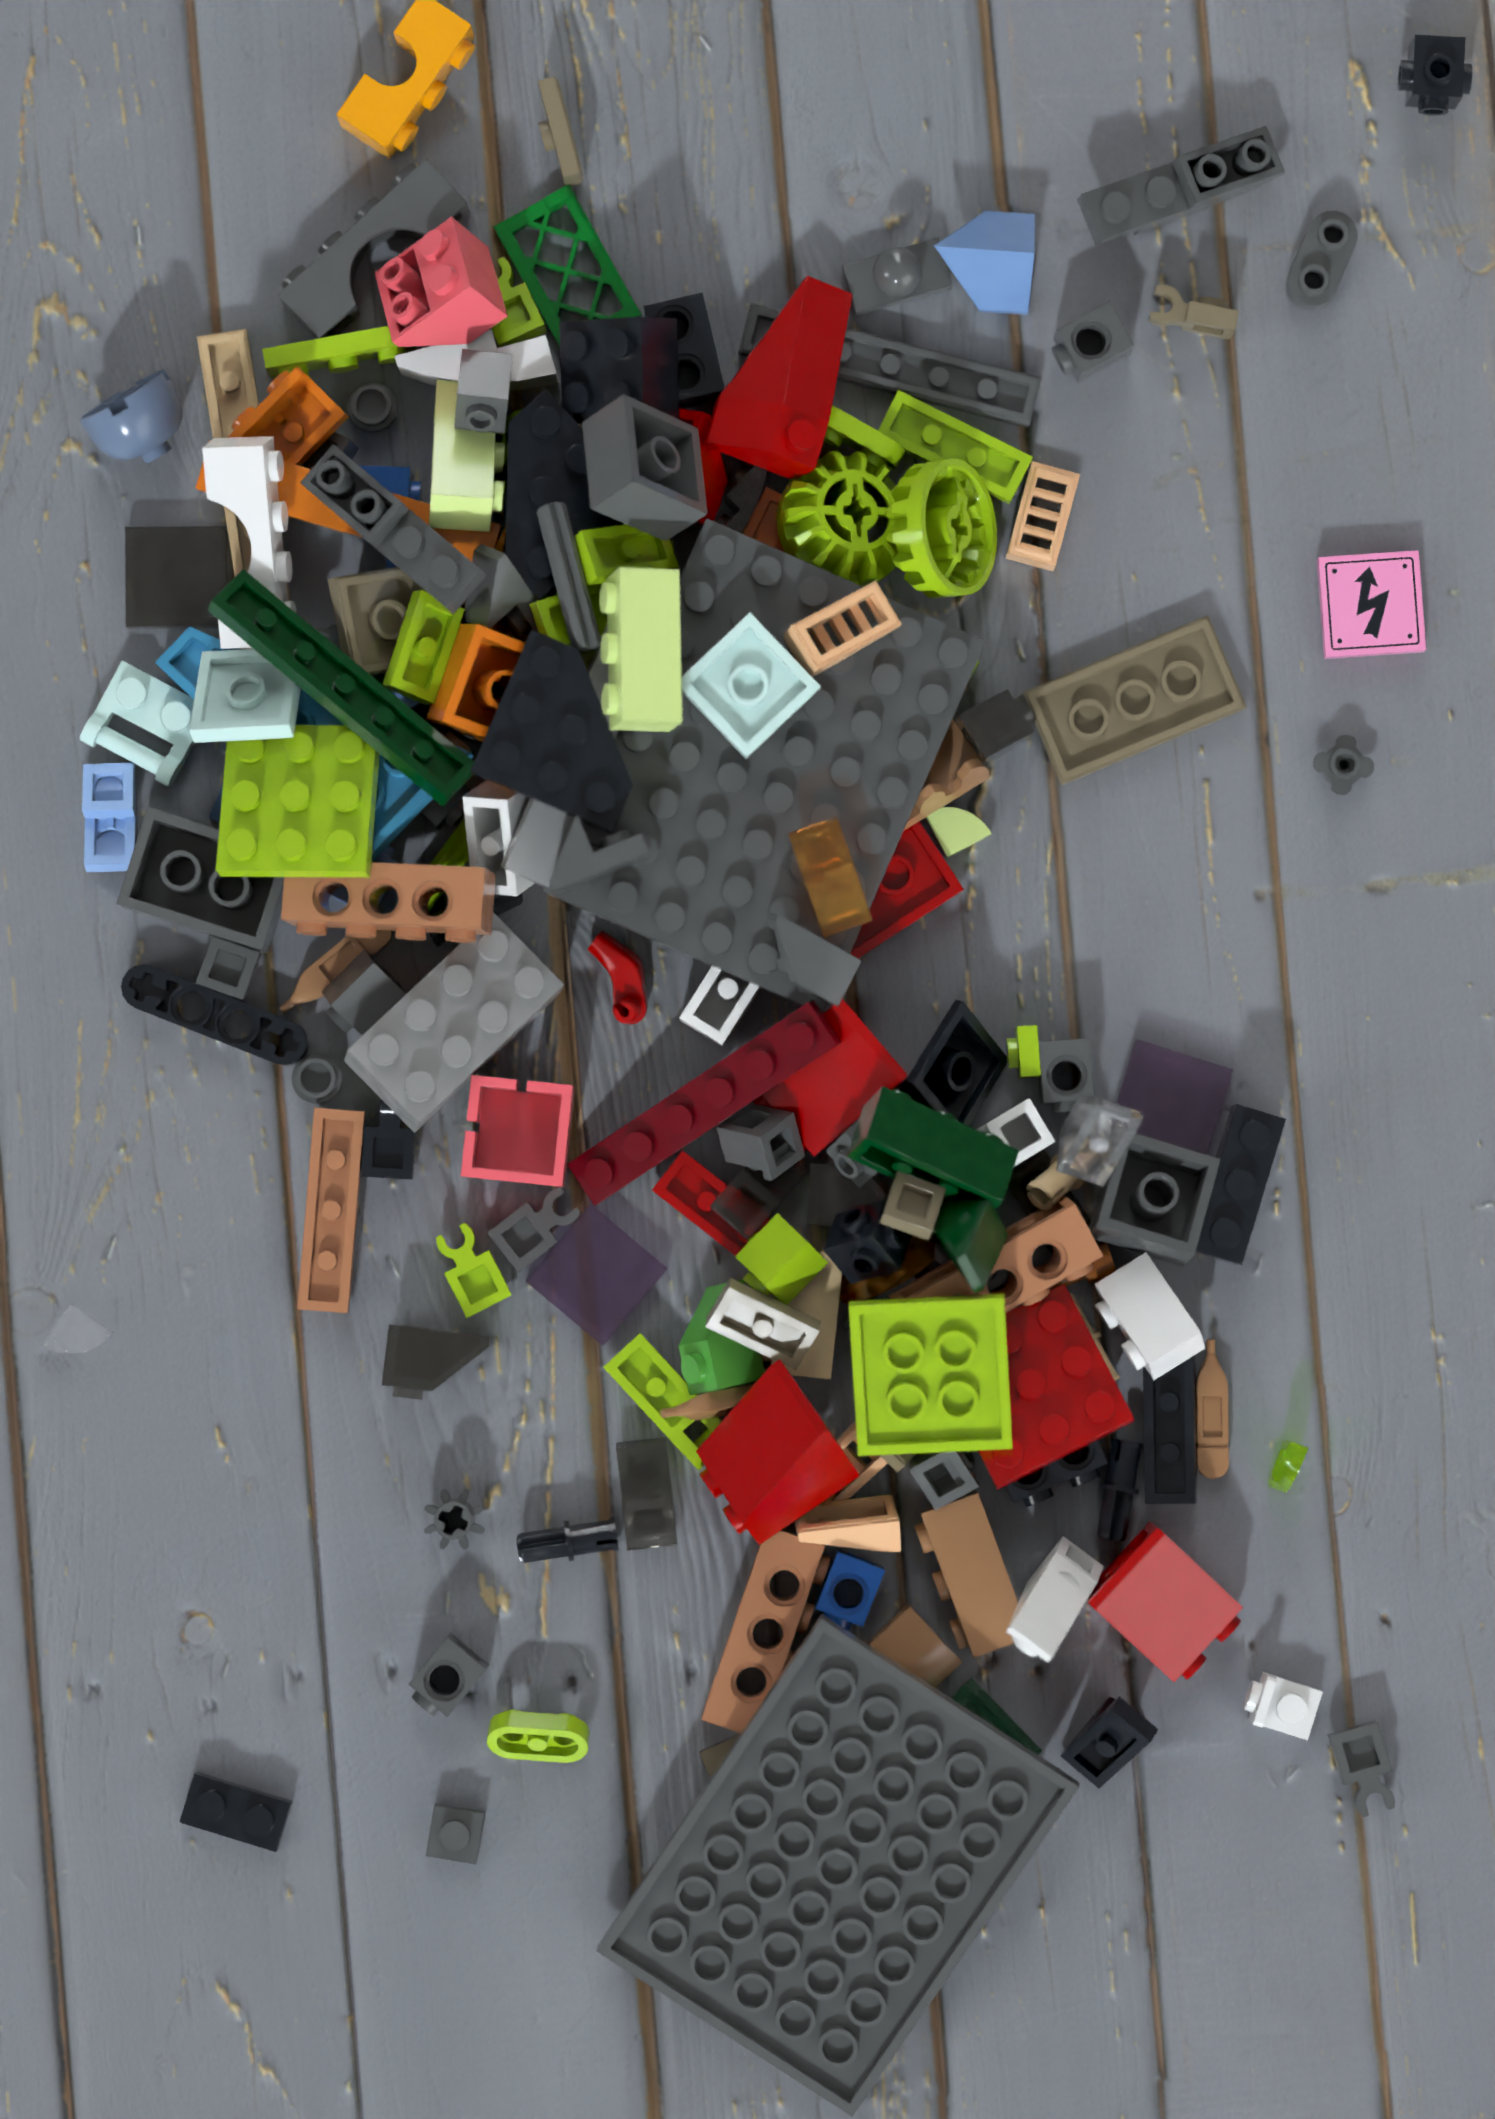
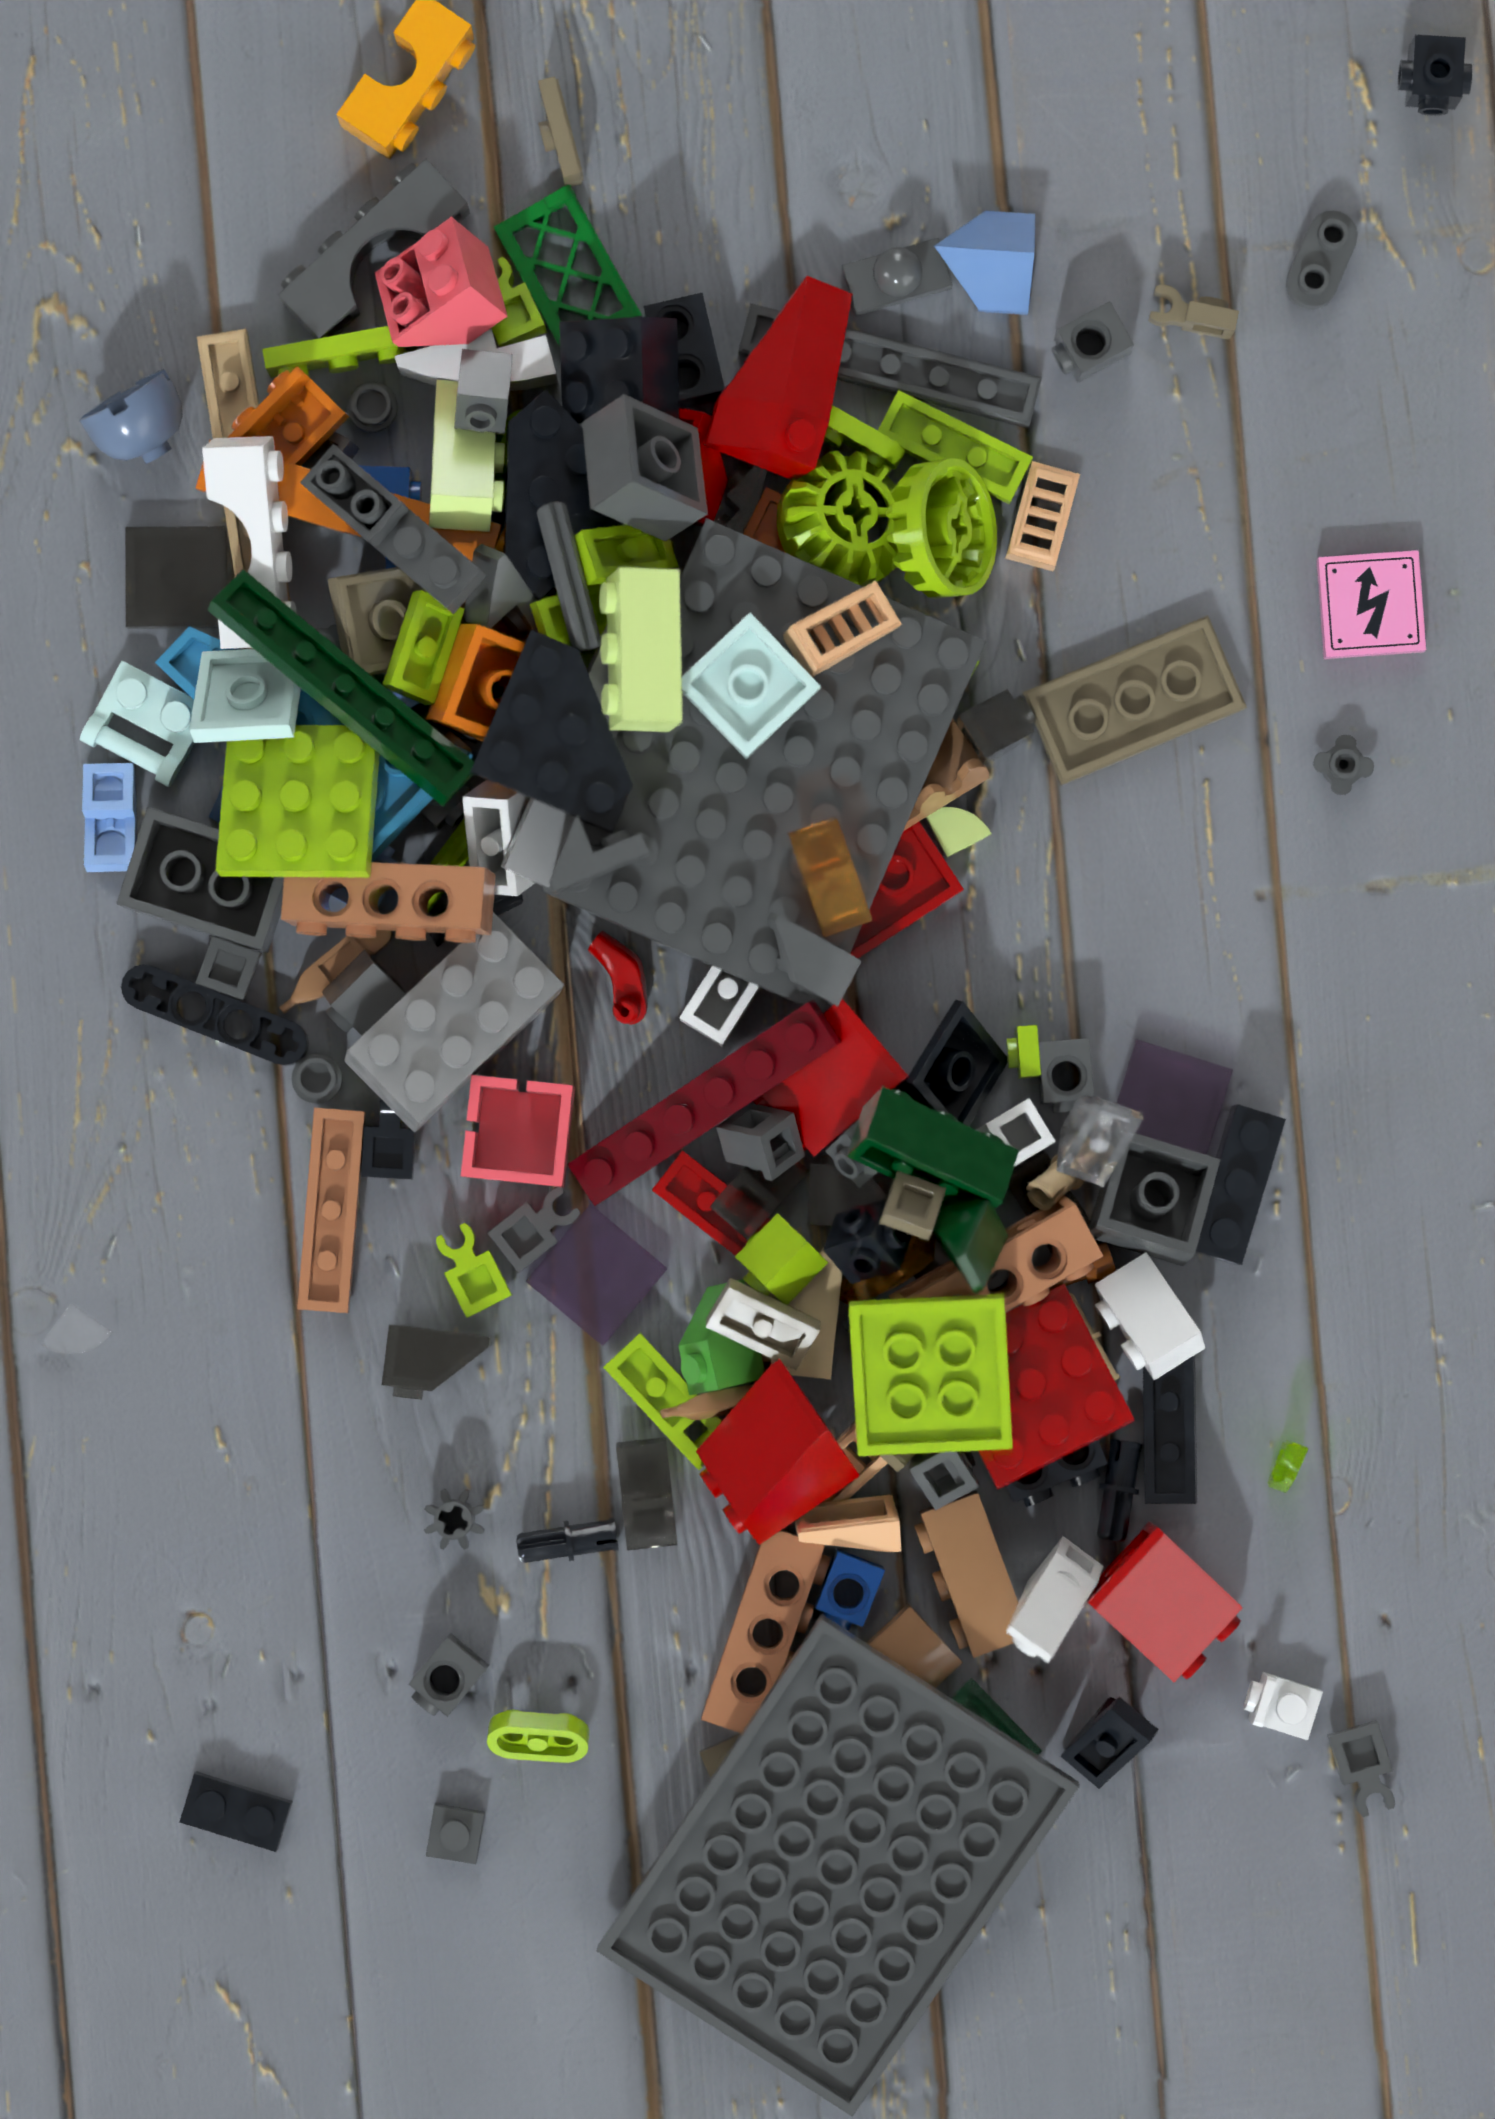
dark grey slope [1077,126,1285,245] -> none
medium nougat piece [1196,1340,1229,1479] -> none

